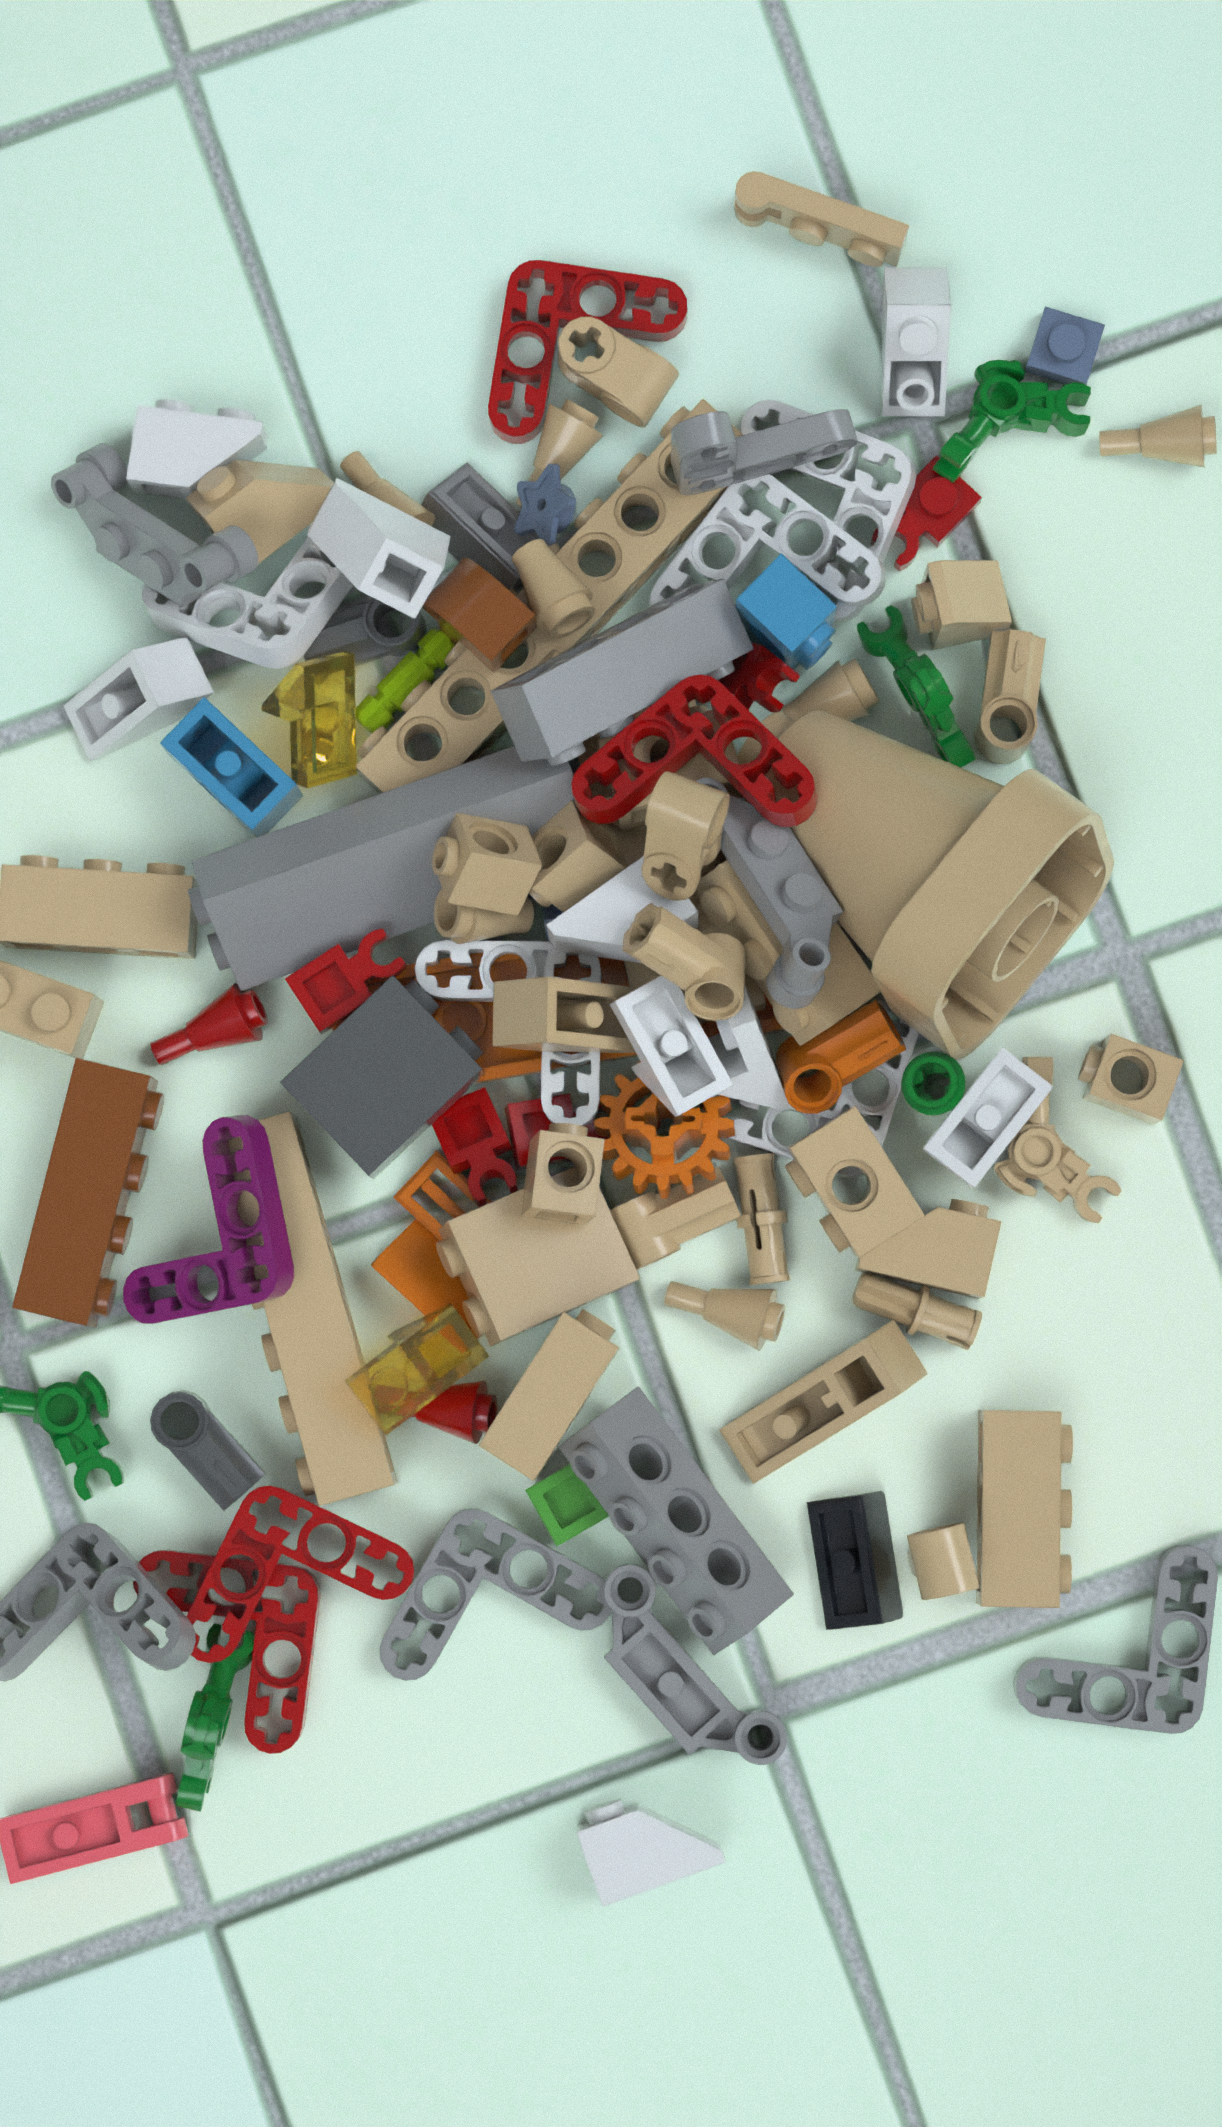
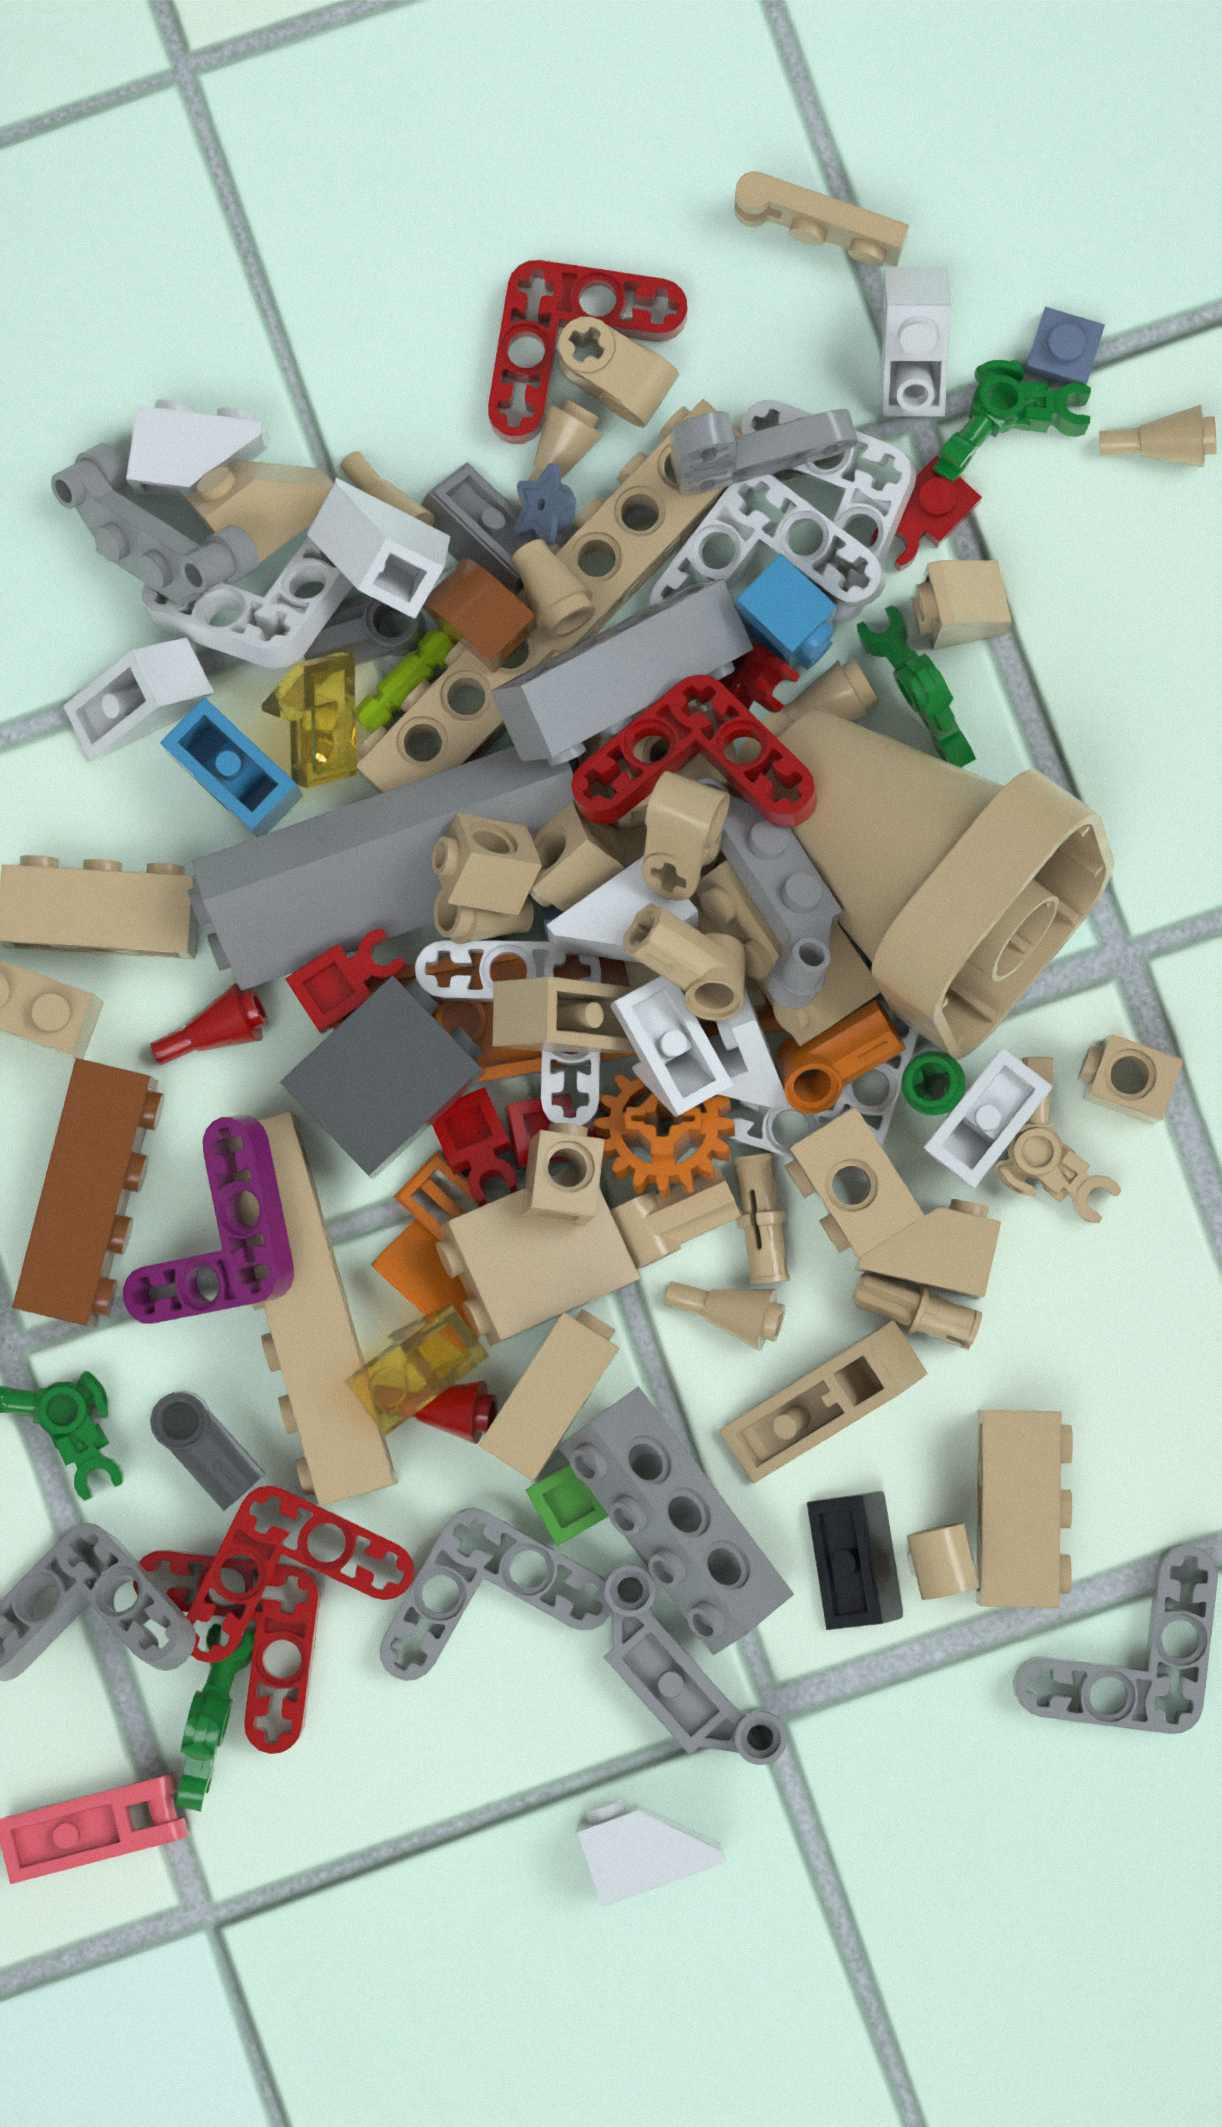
tan piece [974,629,1046,764] -> none

